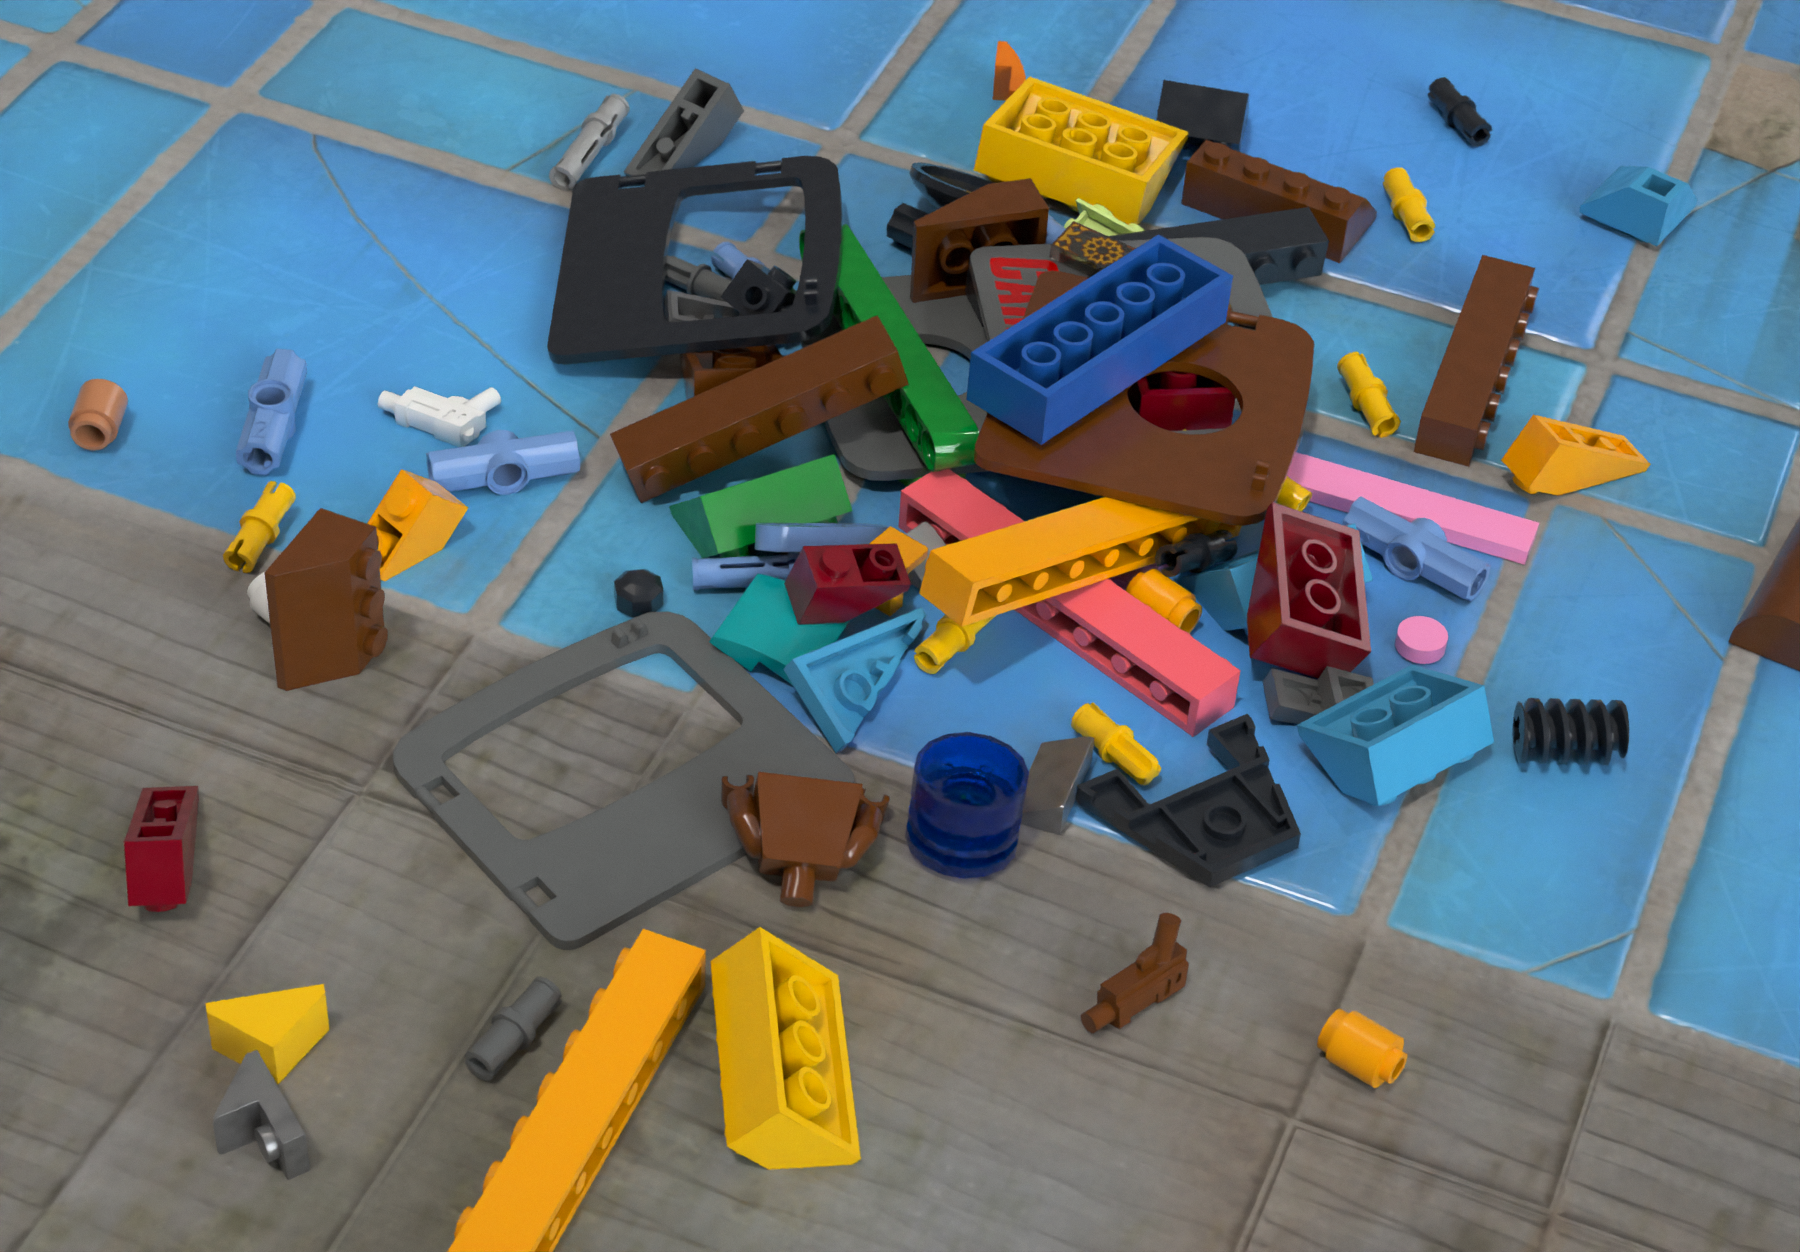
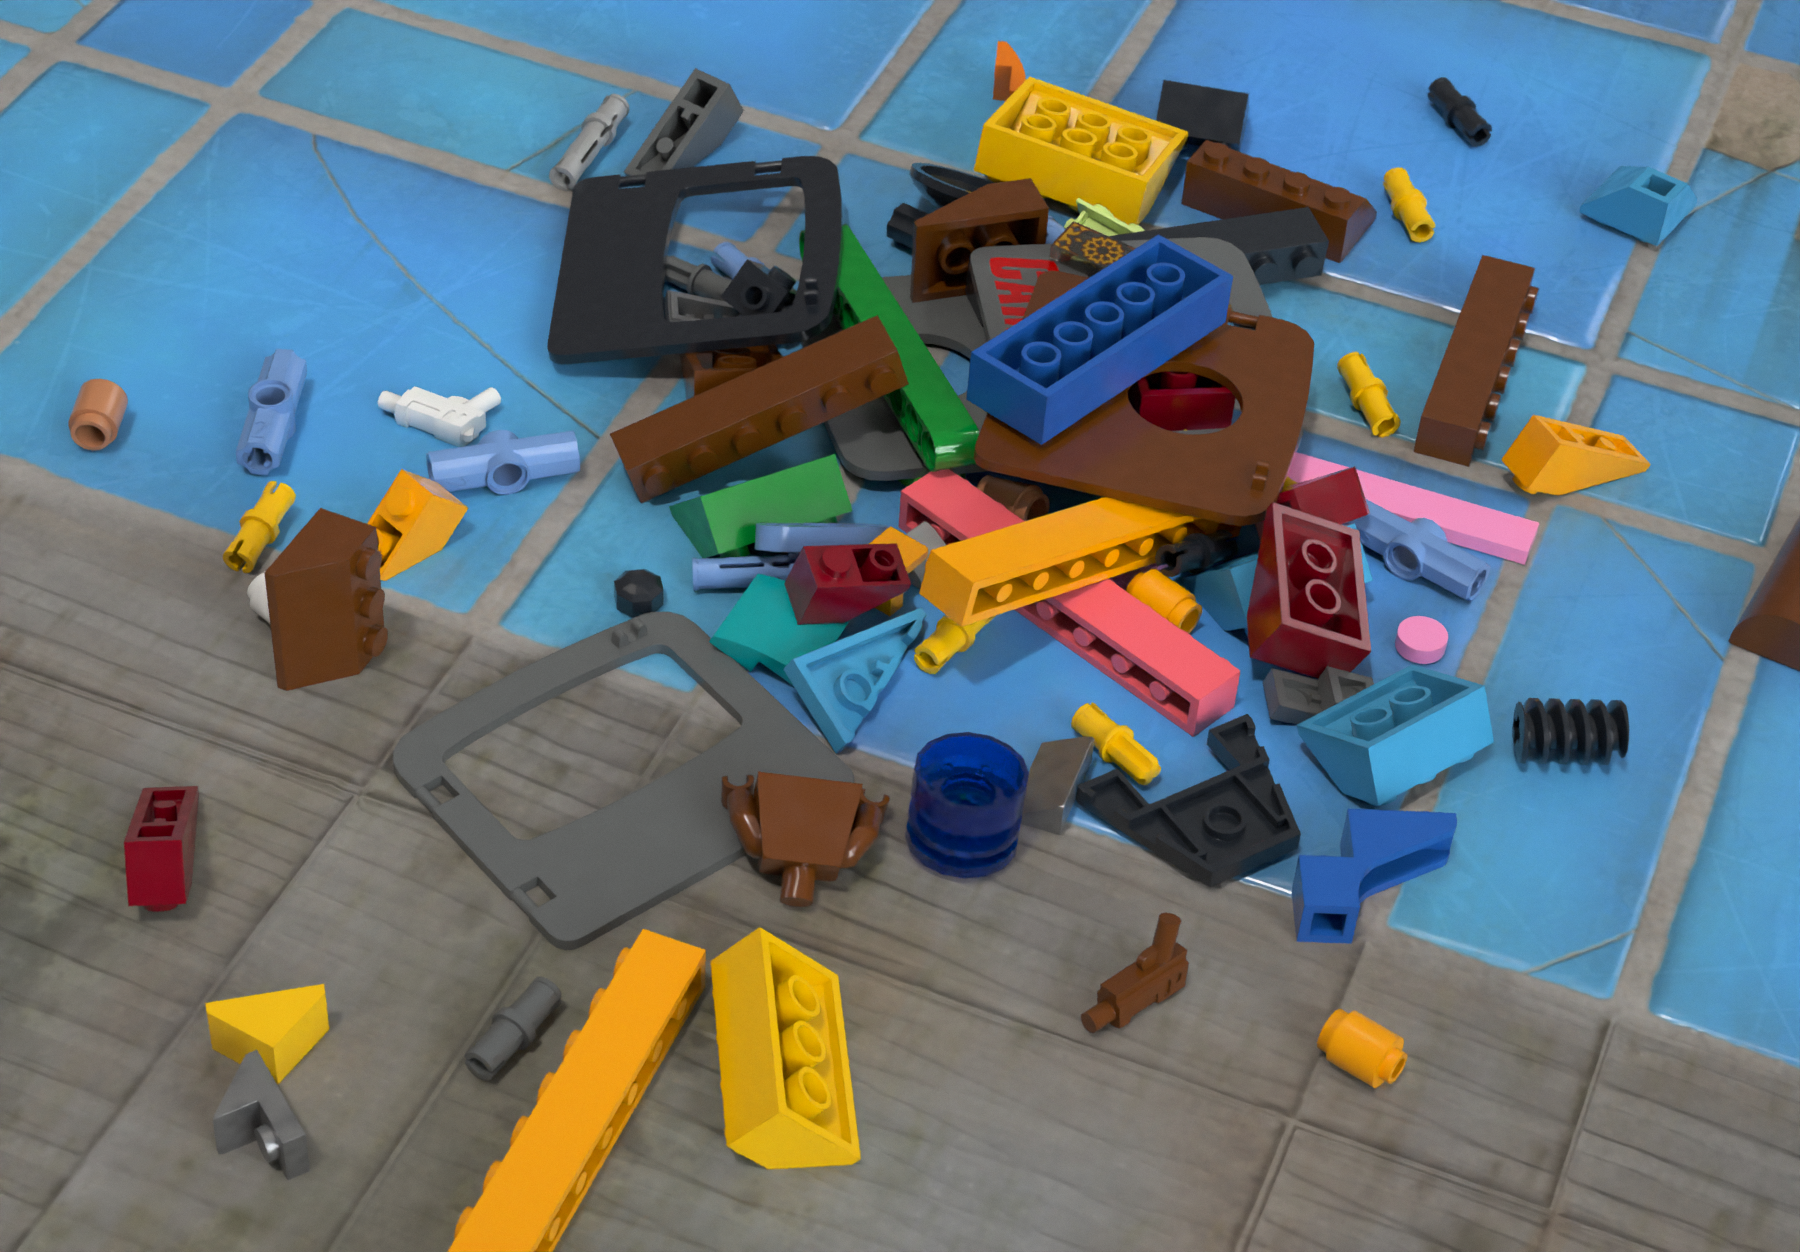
none -> nougat cone [976,475,1049,521]
none -> dark red slope [1255,466,1370,542]
none -> blue arch [1291,809,1457,944]

